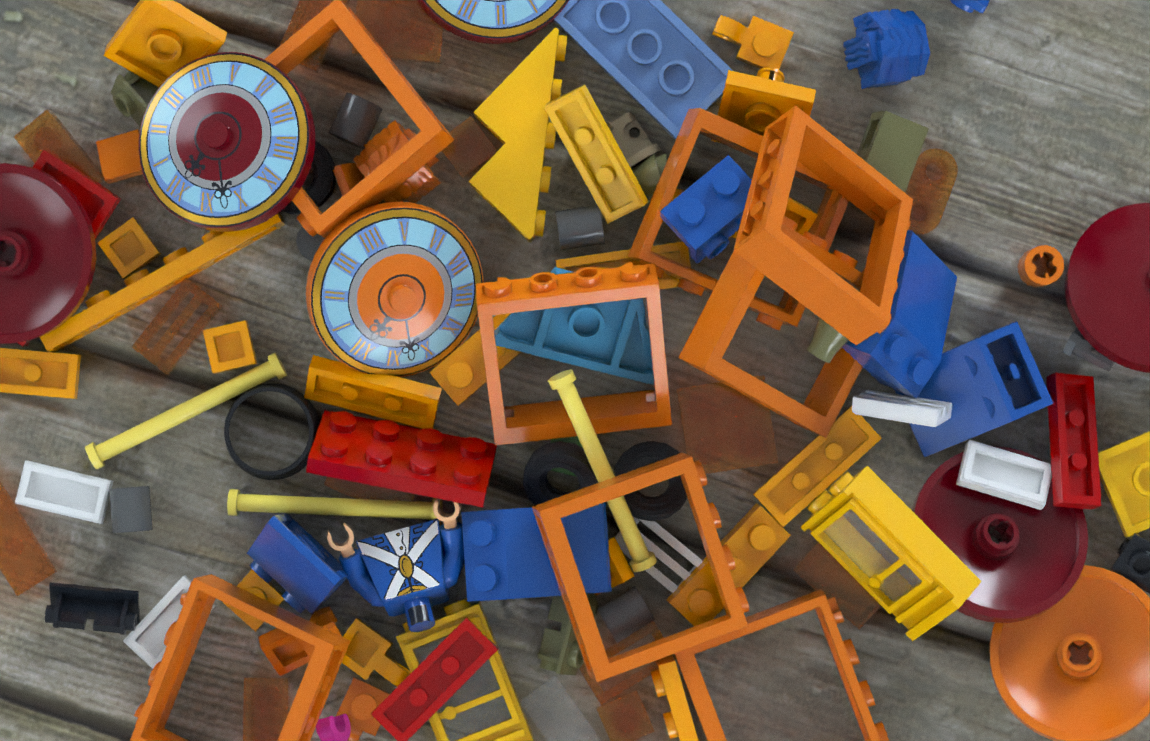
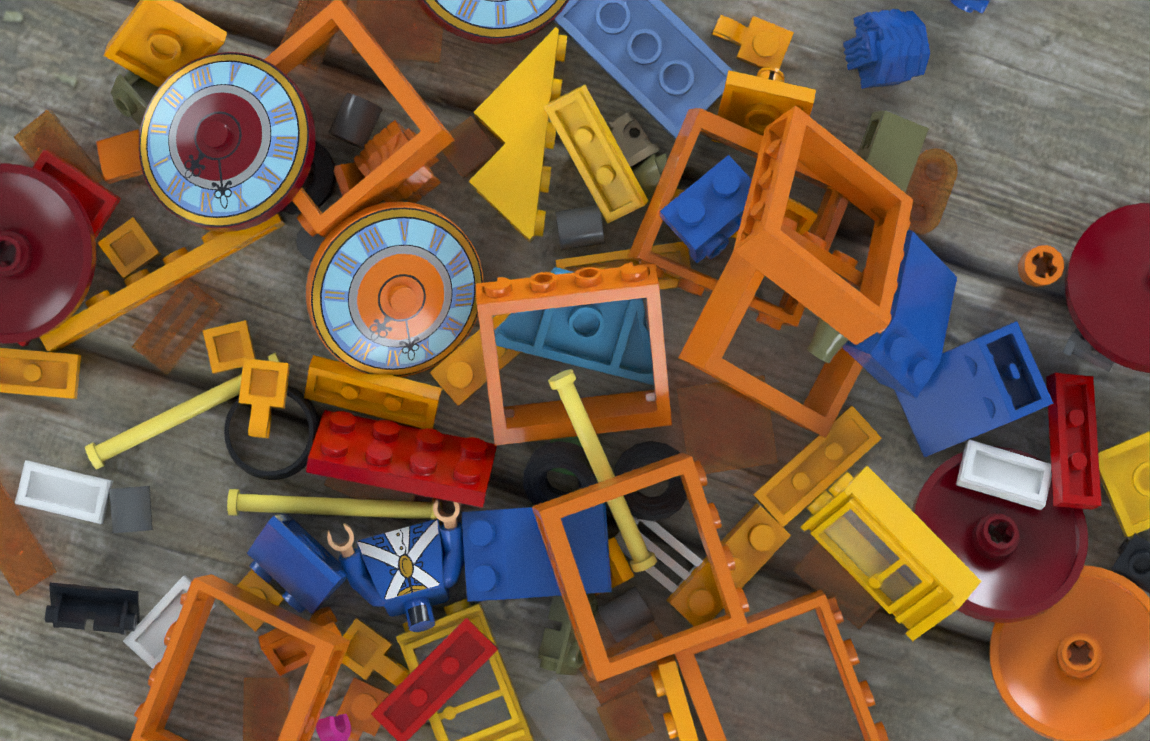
white tile [852,390,952,427] -> none
none -> light orange plate [238,358,290,439]

